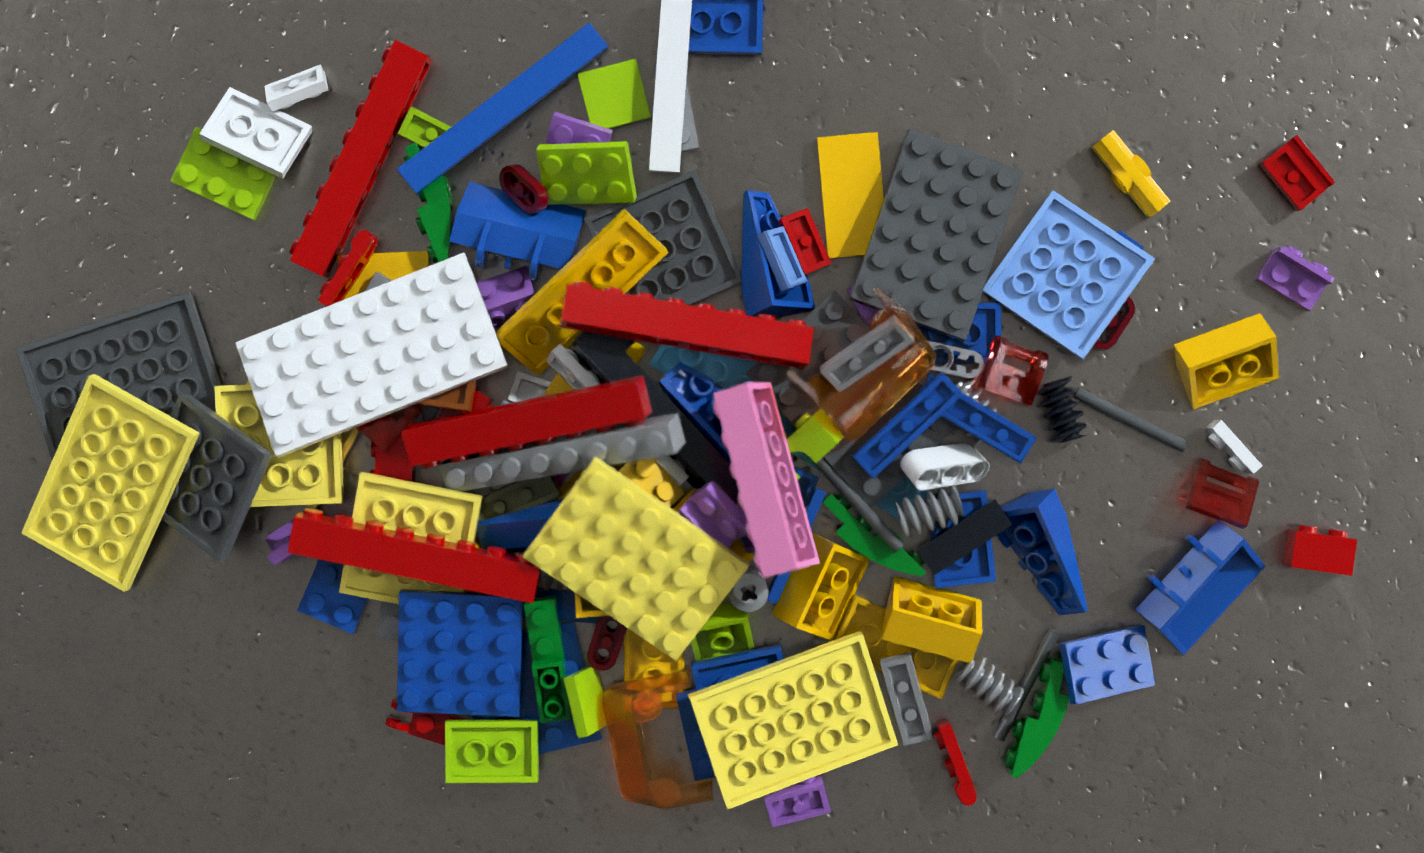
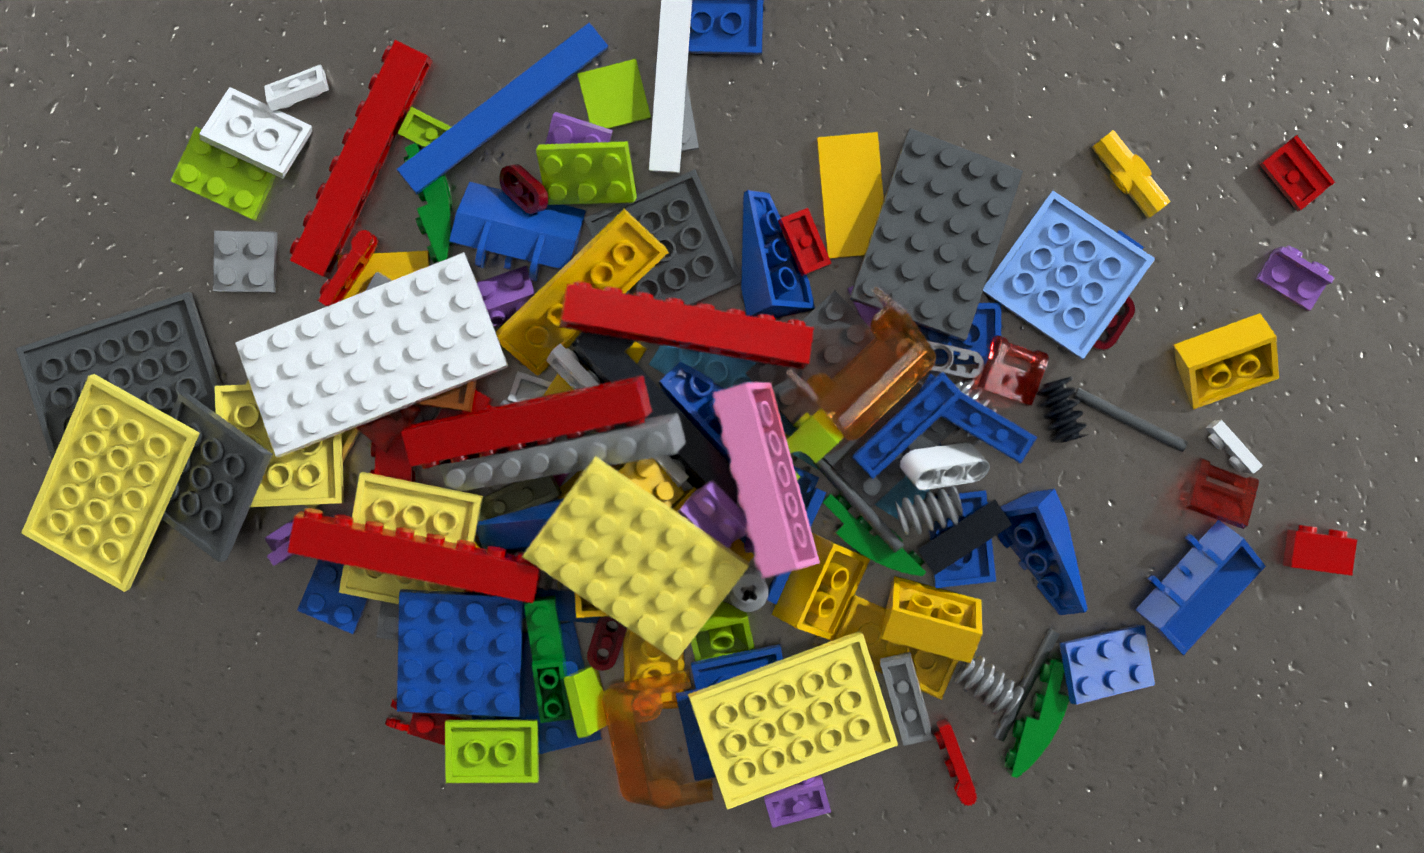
medium blue tile [757,226,807,292] -> none
light grey plate [820,314,915,392] -> none
none -> light grey plate [213,231,277,293]

